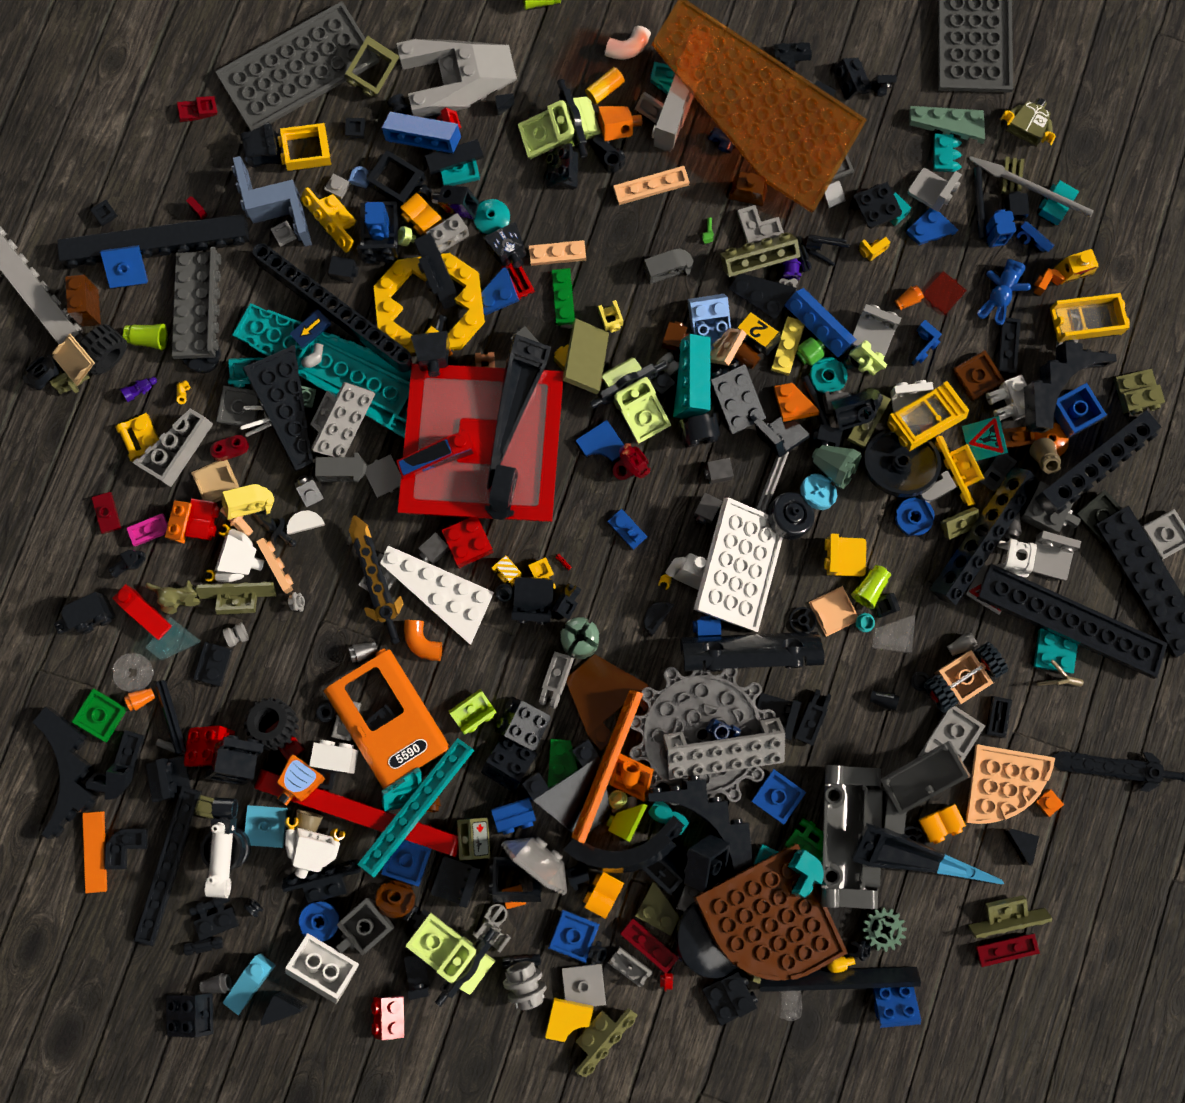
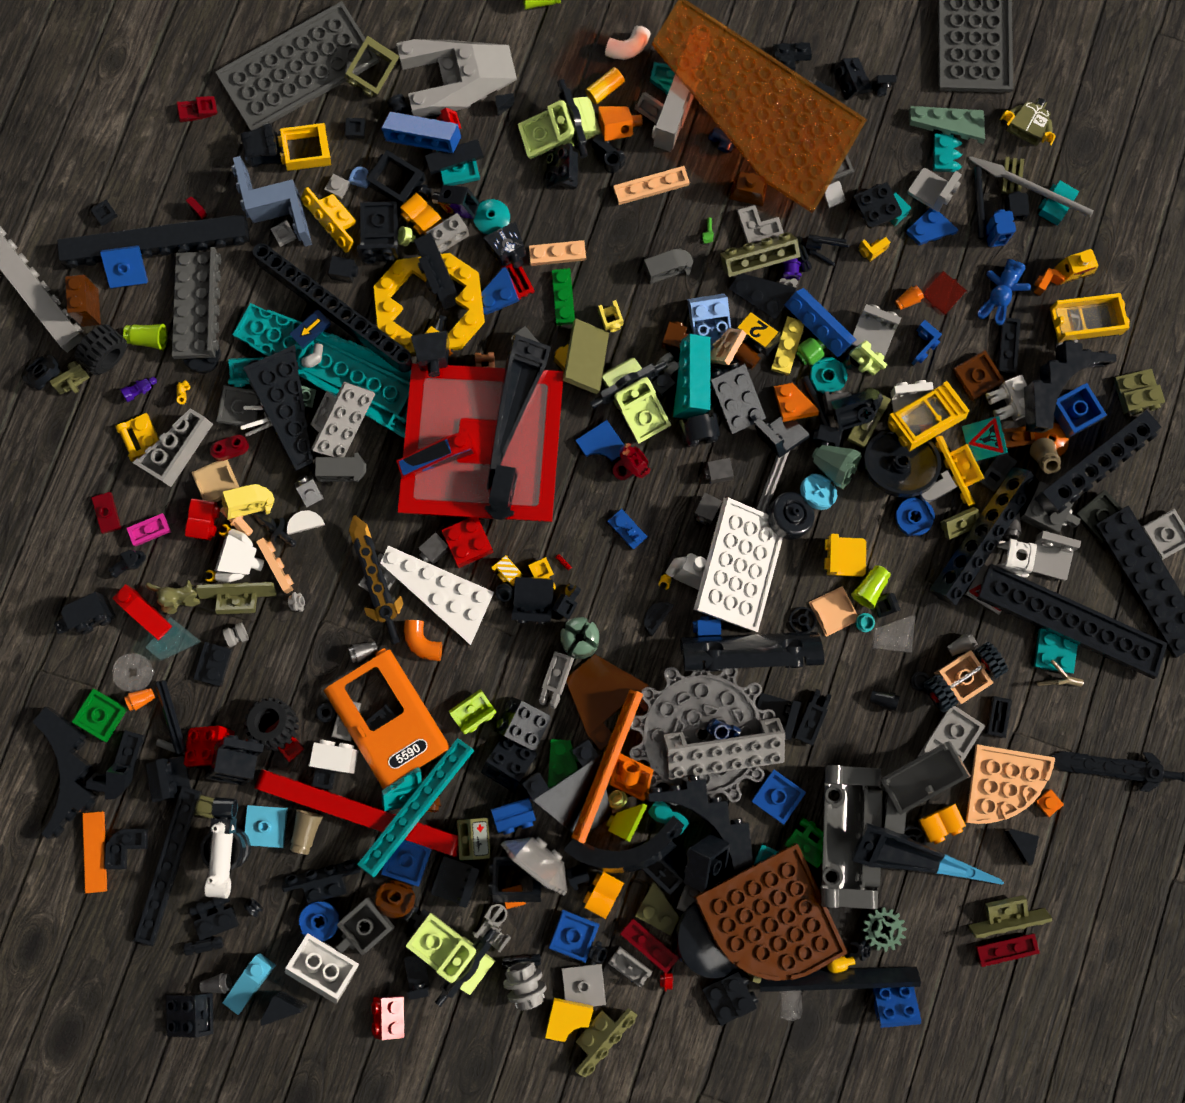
tan piece [52,333,95,386] -> none
orange bracket [165,500,192,543] -> none
torso [277,755,325,806] -> none
white torso [285,817,345,878] -> none
blue brick [365,202,389,240] -> none
light grey piece [365,454,401,498] -> none
teal brick [788,849,824,898] -> none
blue plate [1017,221,1055,252] -> none

